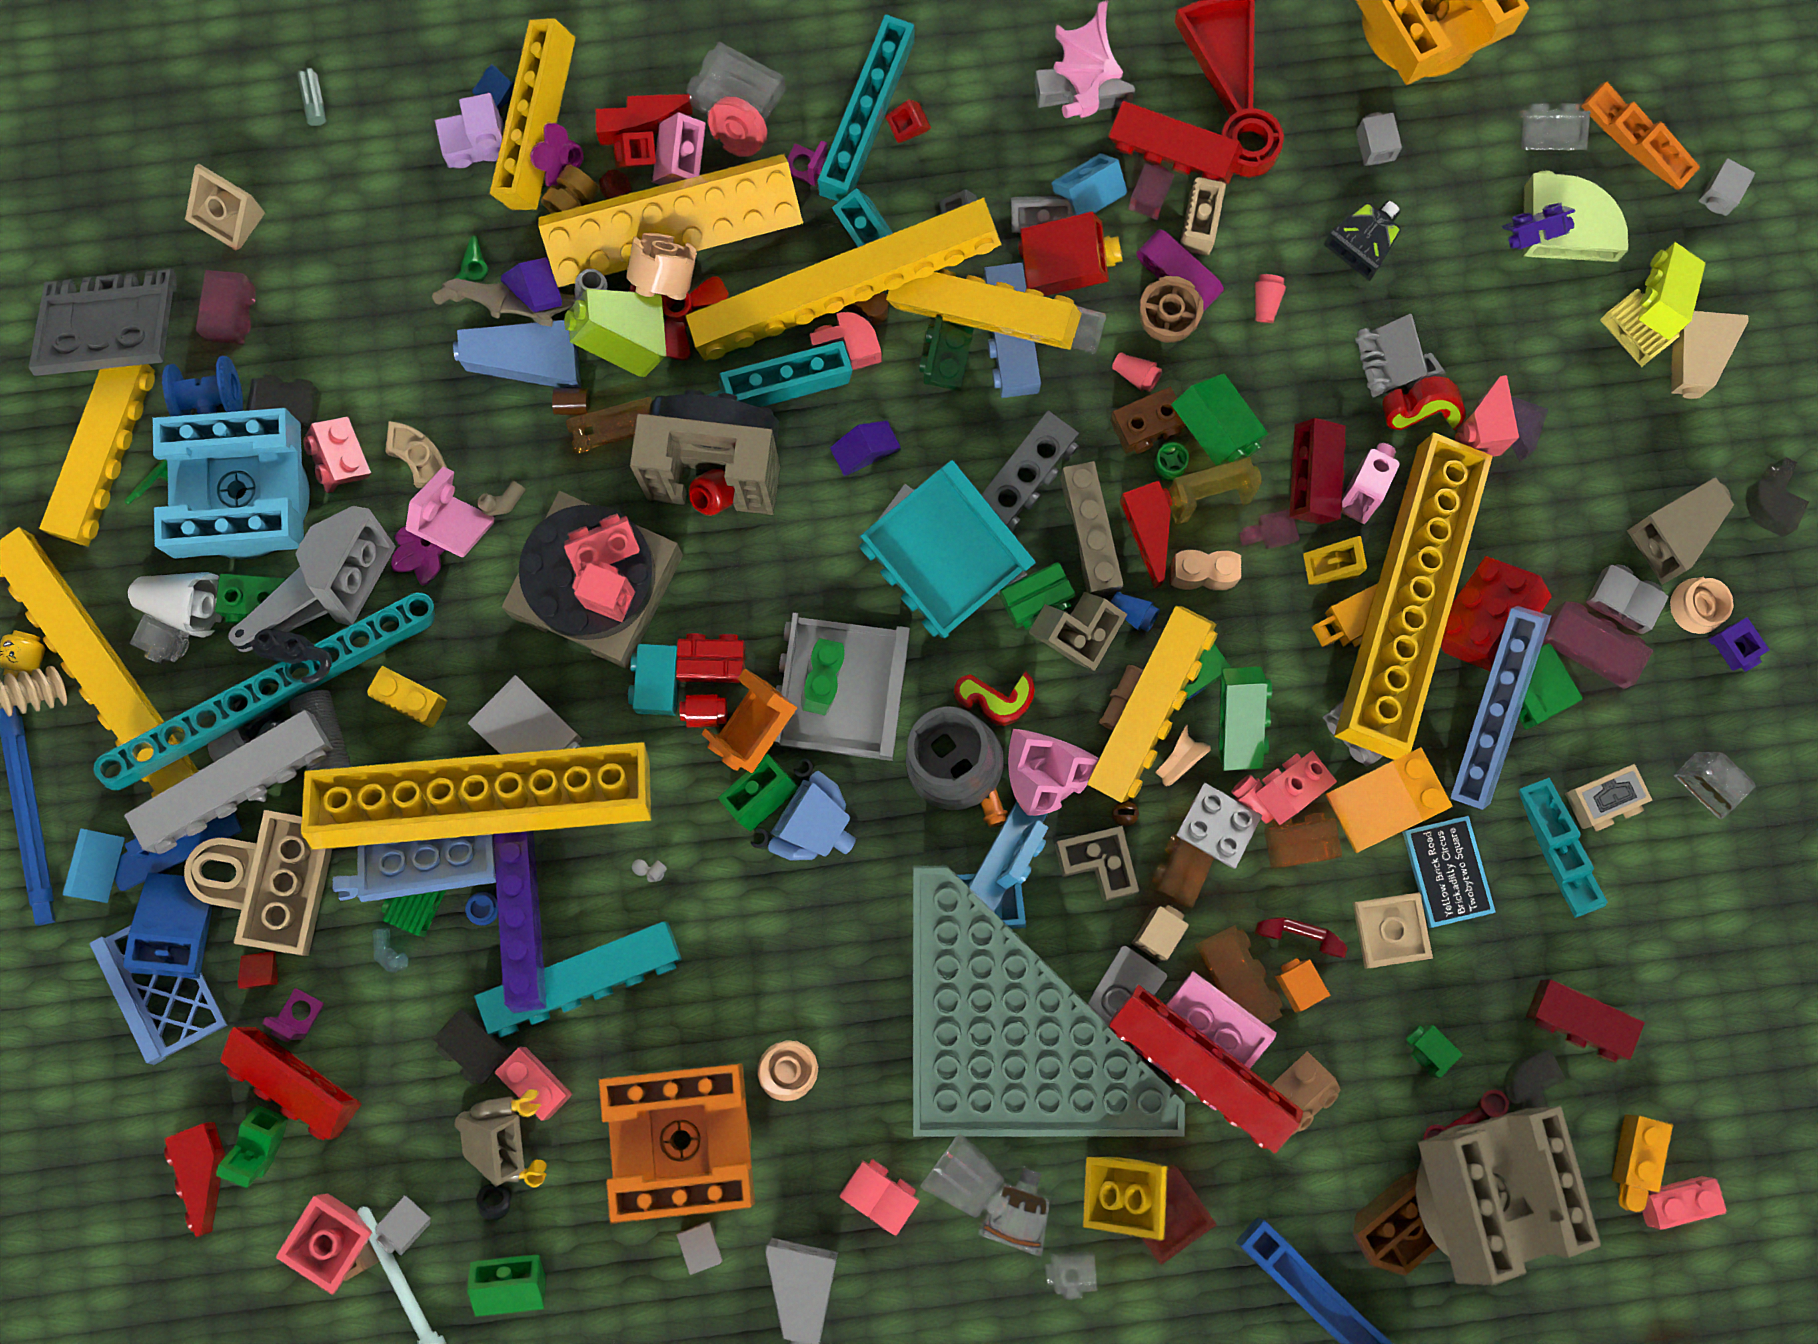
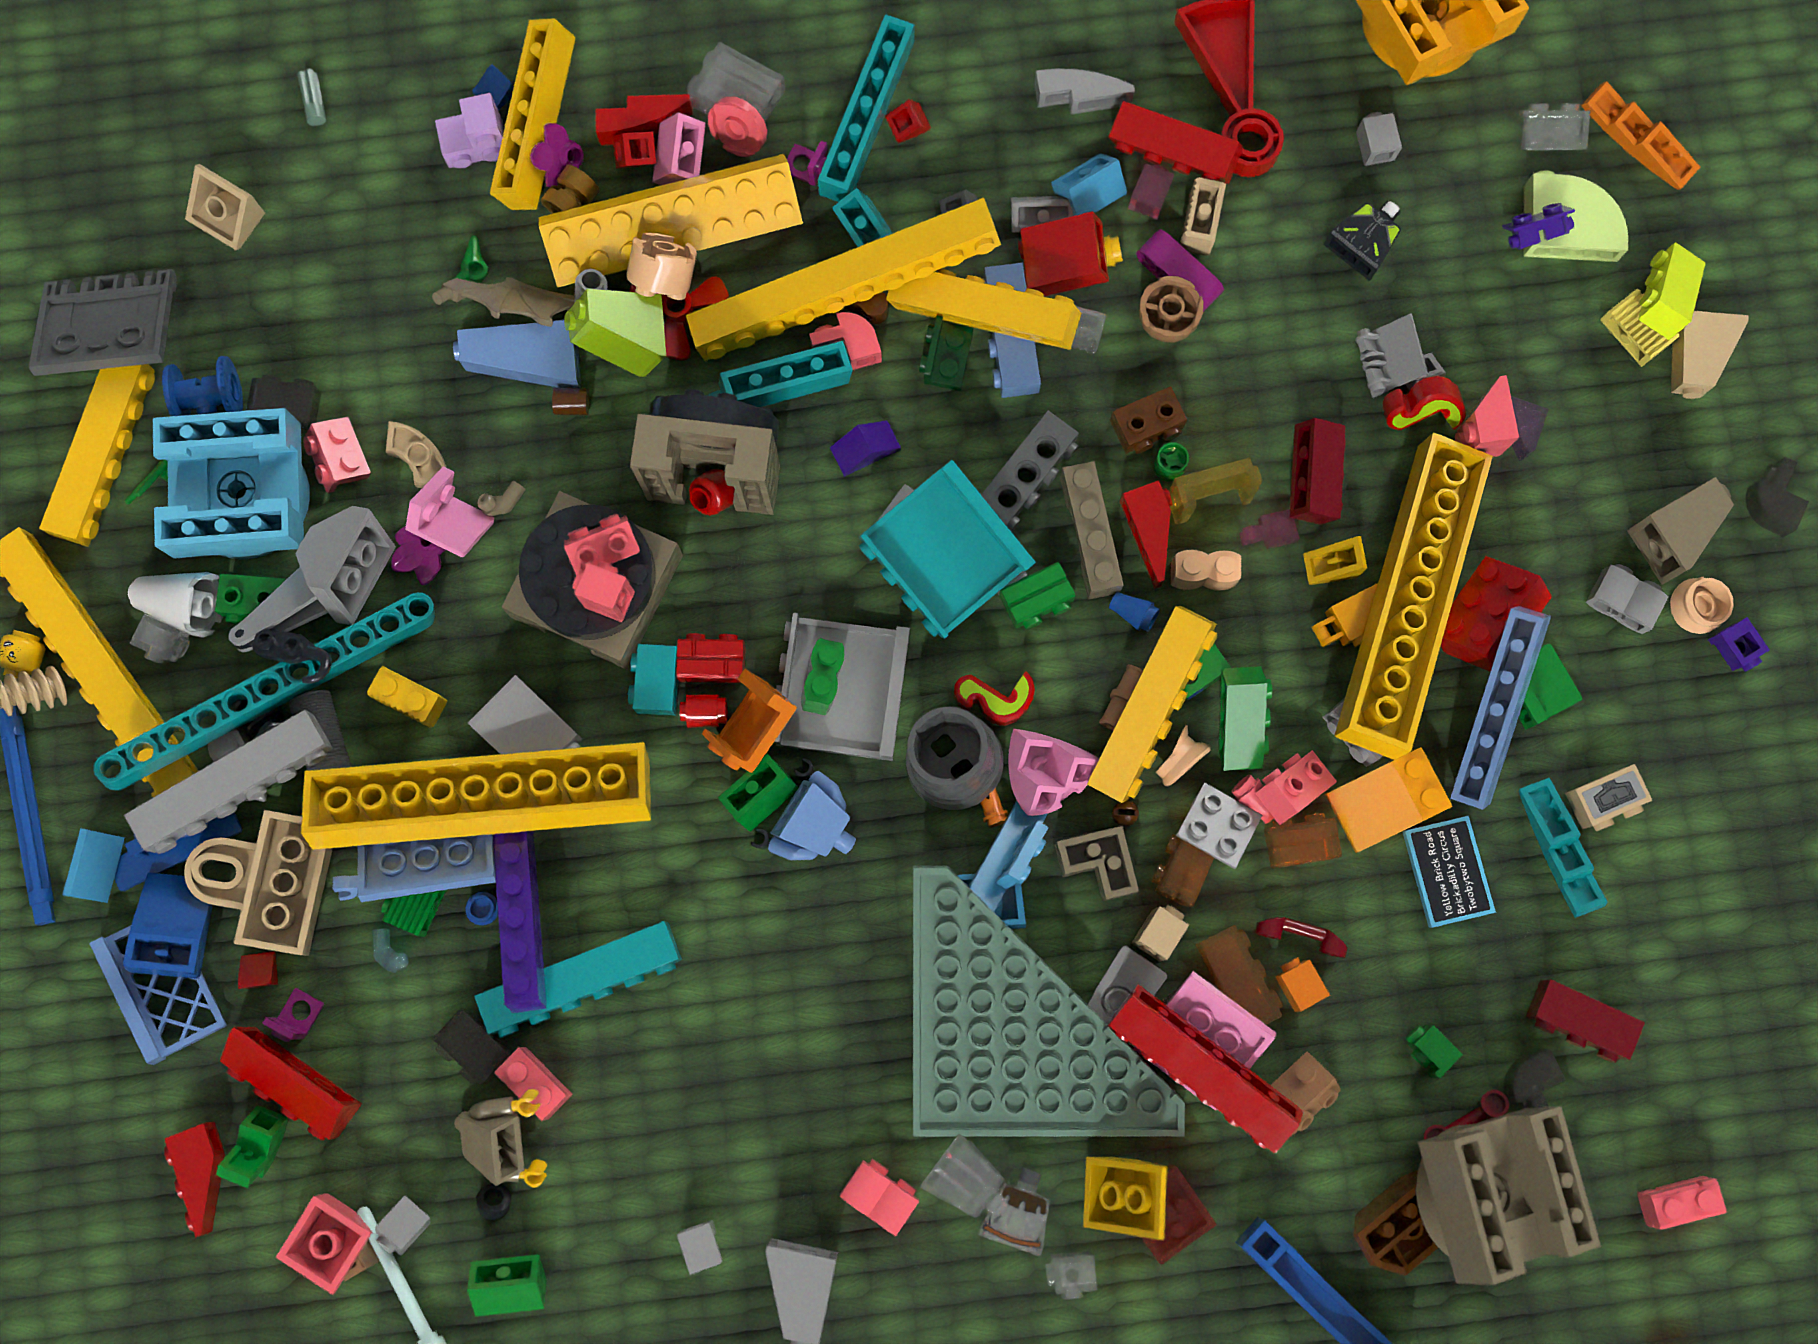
clear pink brick [196,270,256,344] -> none
dark purple slope [501,257,562,312] -> none
clear orange plate [566,396,652,453] -> none
clear red tile [599,169,631,199] -> none
orange piece [599,1063,755,1223] -> none
light grey piece [632,859,667,882] -> none
light nougat piece [757,1040,818,1101] -> none
dark tan brick [1028,592,1128,671] -> none
bright pink animal [1054,1,1123,118] -> none
coral cone [1112,352,1162,392] -> none
green brick [1171,373,1269,466] -> none
coral cone [1255,274,1286,323] -> none
bright pink torso [1341,443,1400,525] -> none
tan tile [1352,892,1433,969] -> none
clear pink brick [1543,601,1654,689] -> none
light orange brick [1611,1114,1673,1212] -> none
clear torso [1674,752,1756,820] -> none
light grey brick [1699,158,1755,216] -> none

